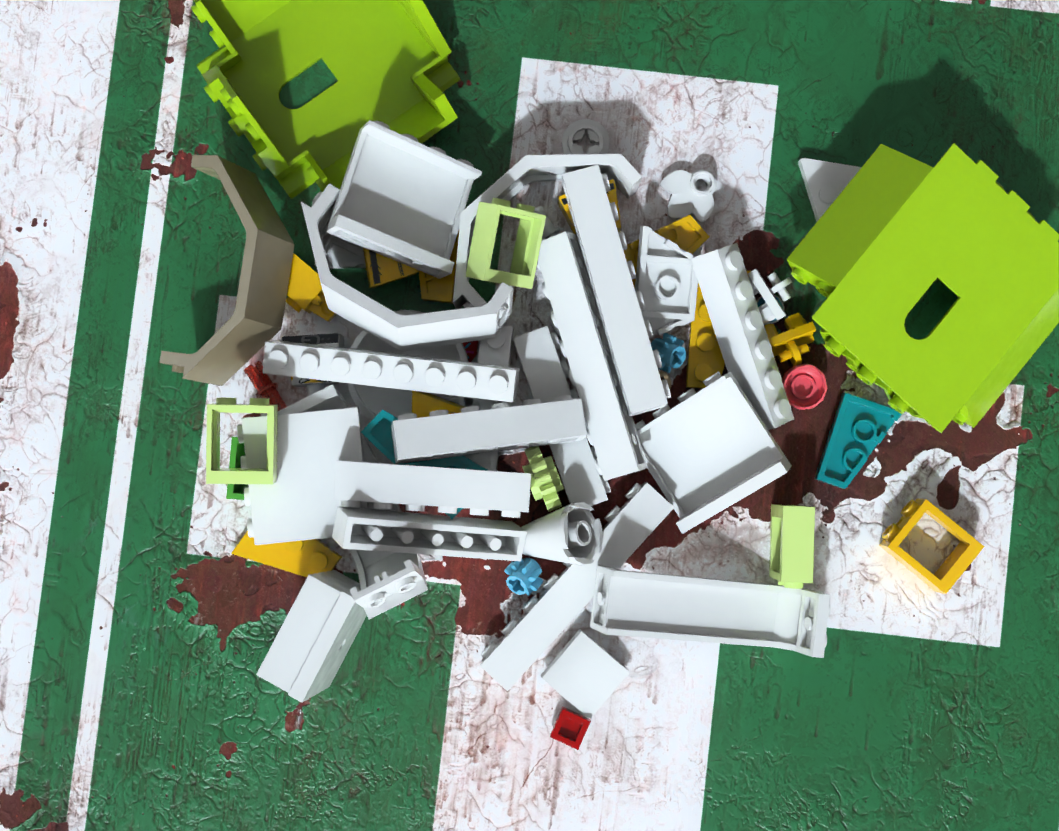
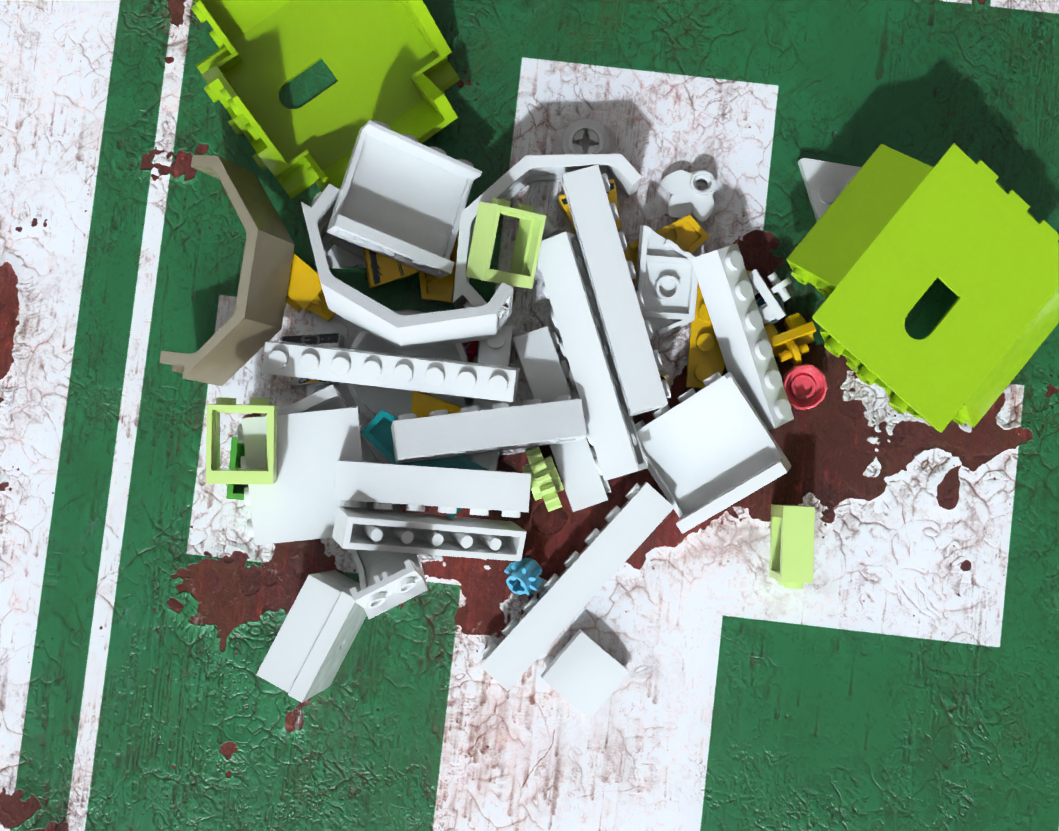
yellow wing [231,531,342,577] -> none
clear red axle [244,361,287,411] -> none
white cone [521,502,603,565] -> none
red plate [550,706,591,750] -> none
white panel [590,565,831,658] -> none
medium azure gear [651,333,686,373] -> none
teal wing [814,392,902,489] -> none
yellow window [879,498,985,594] -> none

